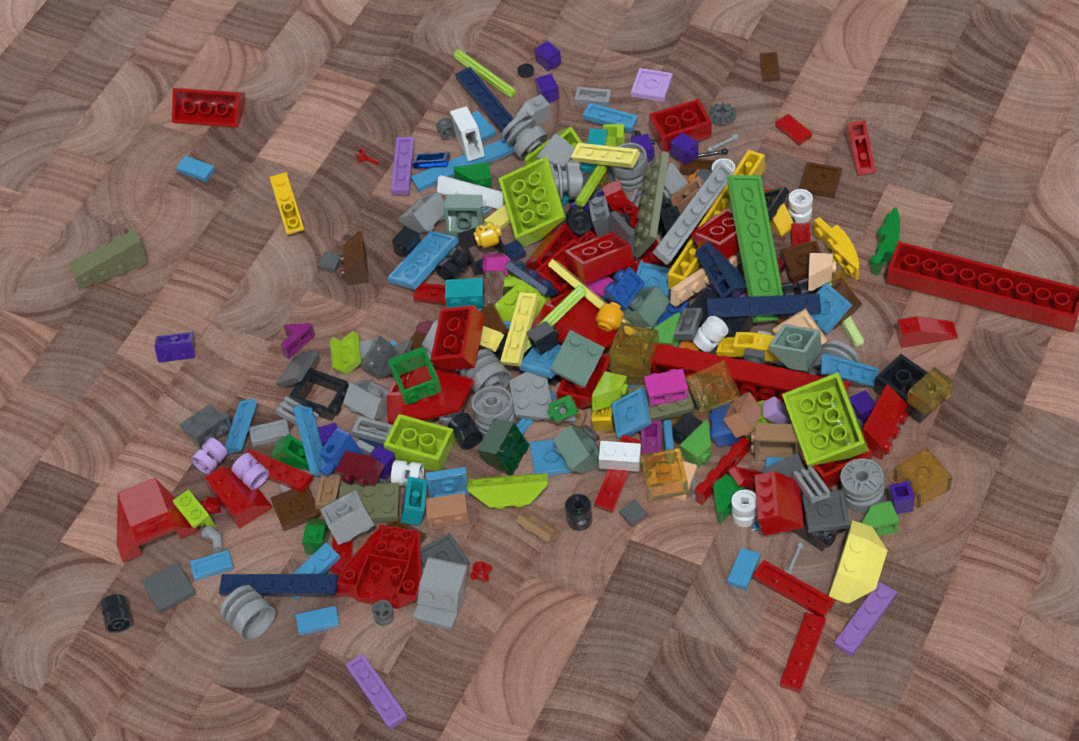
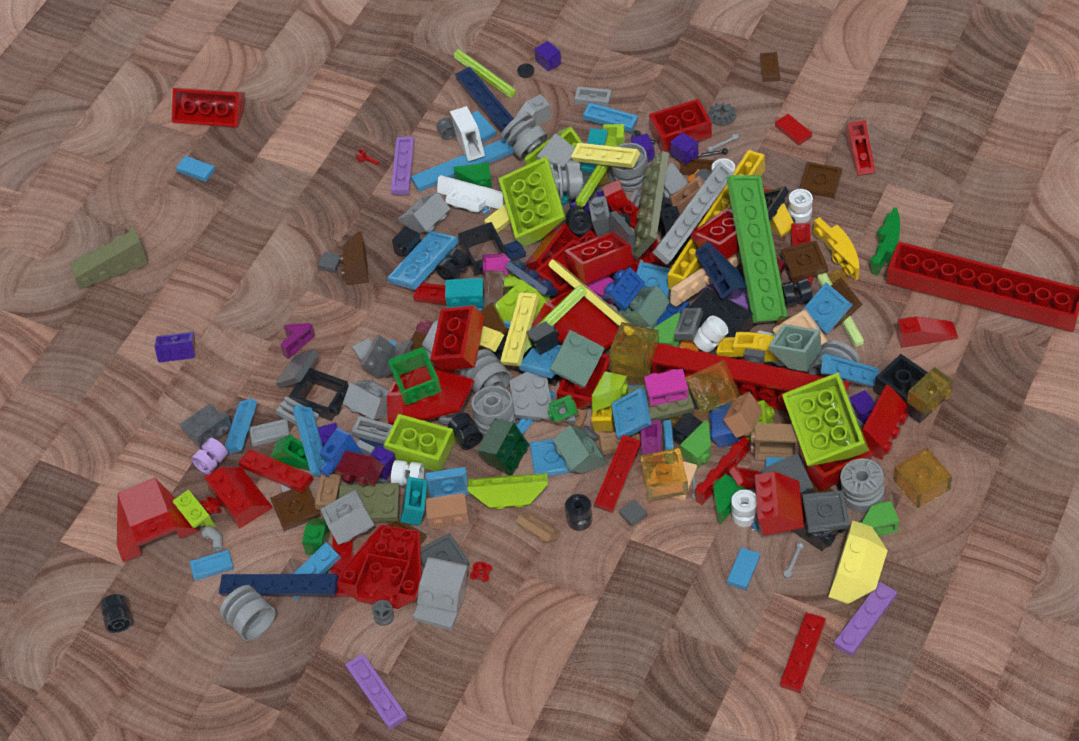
dark grey tile [141,562,196,614] -> none
lavender wheel [231,453,269,490] -> none
yellow slope [269,172,304,235] -> none
dark azure tile [296,606,340,636] -> none
lime bracket [330,331,361,375] -> none
clear blue tile [412,151,451,169] -> none
sand green slope [444,194,484,237] -> none
yellow head [473,222,502,249] -> none
dark purple brick [535,73,559,103] -> none
light orange head [596,302,624,332] -> none
white brick [599,441,641,471] -> none
lavender tile [631,68,673,102] -> none
dark blue plate [706,294,821,319] -> none
red plate [753,560,835,618] -> none
lavender slope [763,397,792,424] -> none
light grey tile [793,466,830,503] -> none
light nougat slope [808,253,836,291] -> none
dark purple brick [887,481,915,514] -> none

